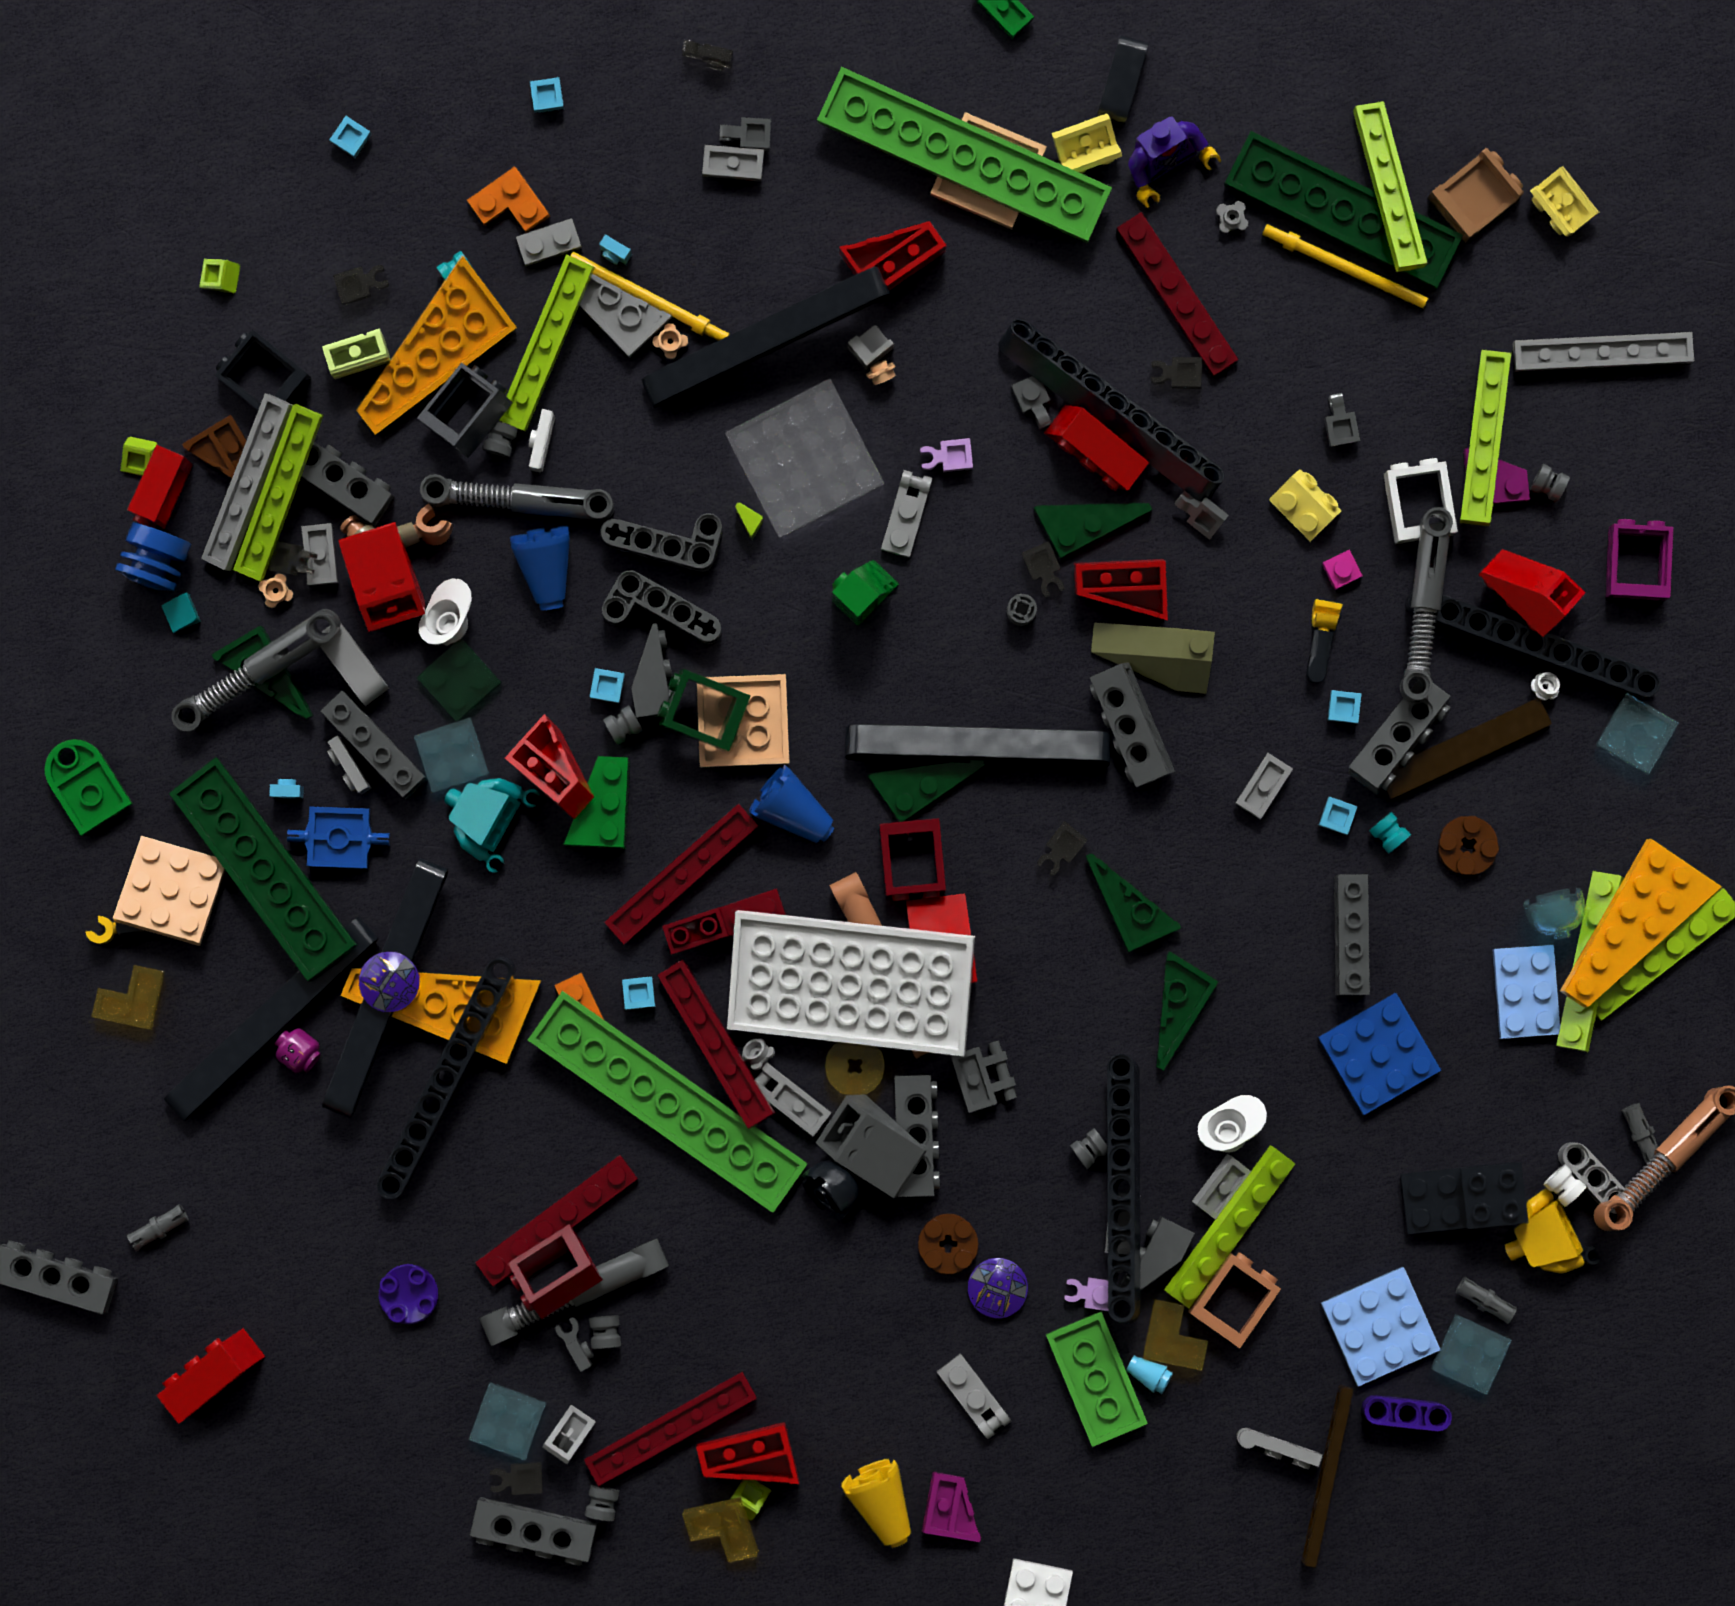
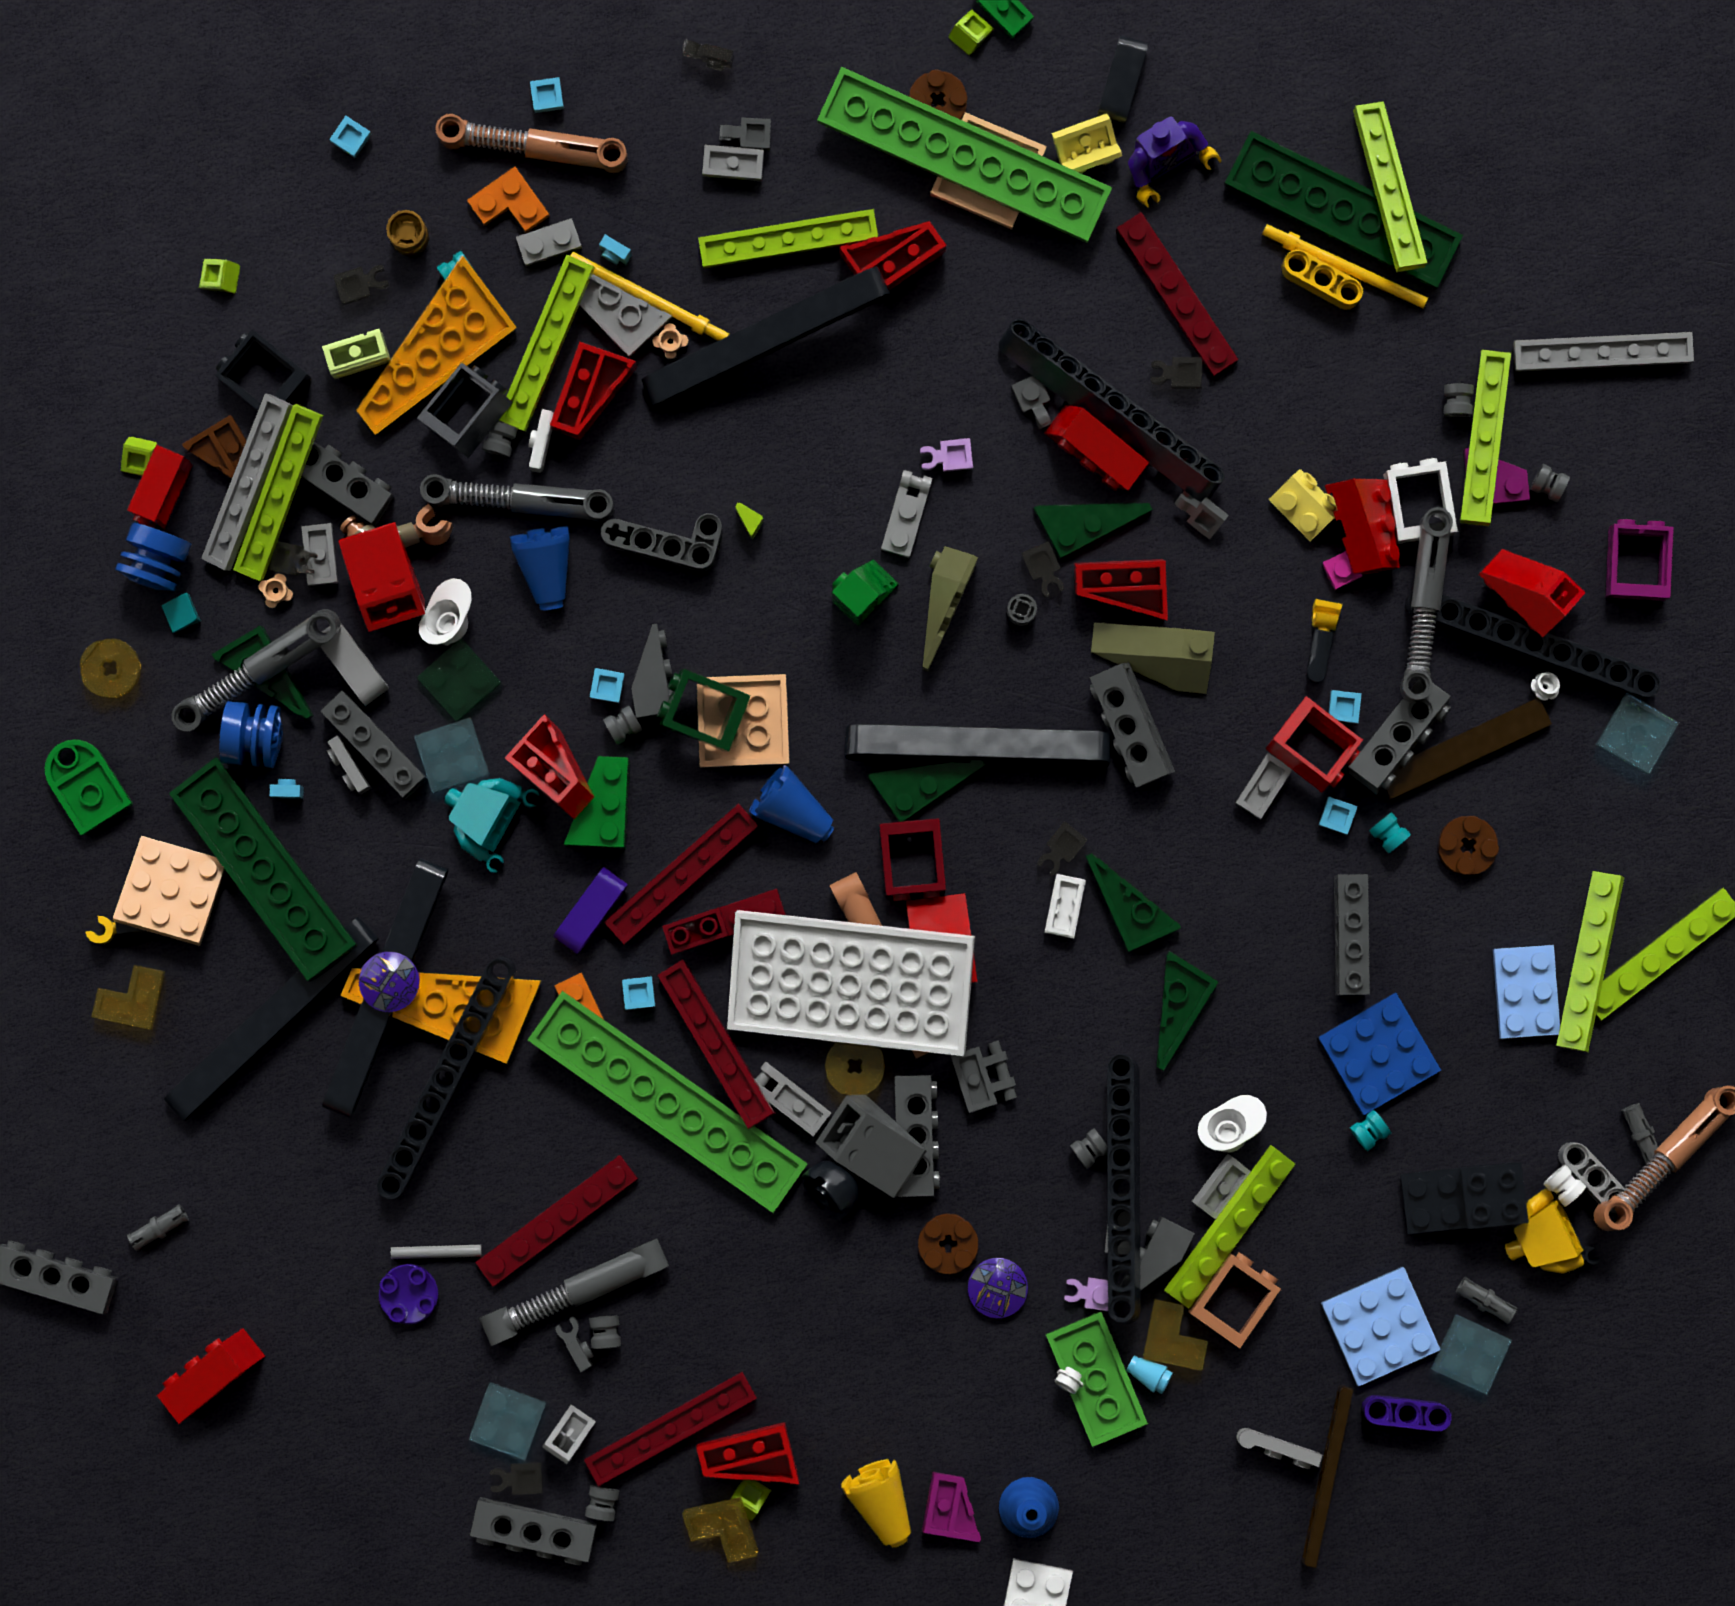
magenta head [275,1028,321,1073] -> none
blue plate [287,807,390,869] -> none
dark red window [508,1224,603,1319] -> none
dark grey beam [602,570,722,644] -> none
clear plate [725,379,885,539] -> none
light grey plate [742,1038,775,1070] -> none
light grey panel [848,326,894,370] -> none
light nougat plate [866,360,896,385] -> none
light grey plate [937,1353,1011,1439] -> none
light grey plate [1216,201,1248,233] -> none
dark grey plate [1324,393,1360,447] -> none
medium nougat panel [1428,148,1524,243] -> none
clear light blue cylinder [1523,888,1586,940] -> none
light yellow bracket [1530,166,1600,237] -> none
light orange wing [1560,839,1722,1007] -> none
none -> clear yellow plate [80,639,142,699]
none -> blue wheel [219,701,283,768]
none -> pearl gold wheel [386,210,429,256]
none -> light grey bar [391,1245,482,1259]
none -> nougat piece [436,114,628,173]
none -> red wedge [550,342,638,440]
none -> dark purple beam [553,867,628,954]
none -> lime plate [698,209,878,269]
none -> reddish brown plate [909,69,967,120]
none -> olive wedge [922,546,978,672]
none -> lime slope [949,9,994,55]
none -> blue cone [999,1477,1059,1538]
none -> white plate [1044,874,1086,939]
none -> white plate [1055,1367,1084,1394]
none -> red window [1265,696,1363,792]
none -> yellow beam [1281,250,1363,310]
none -> red wedge [1324,479,1400,574]
none -> teal wheel [1350,1110,1392,1152]
none -> dark grey wheel [1444,383,1474,417]

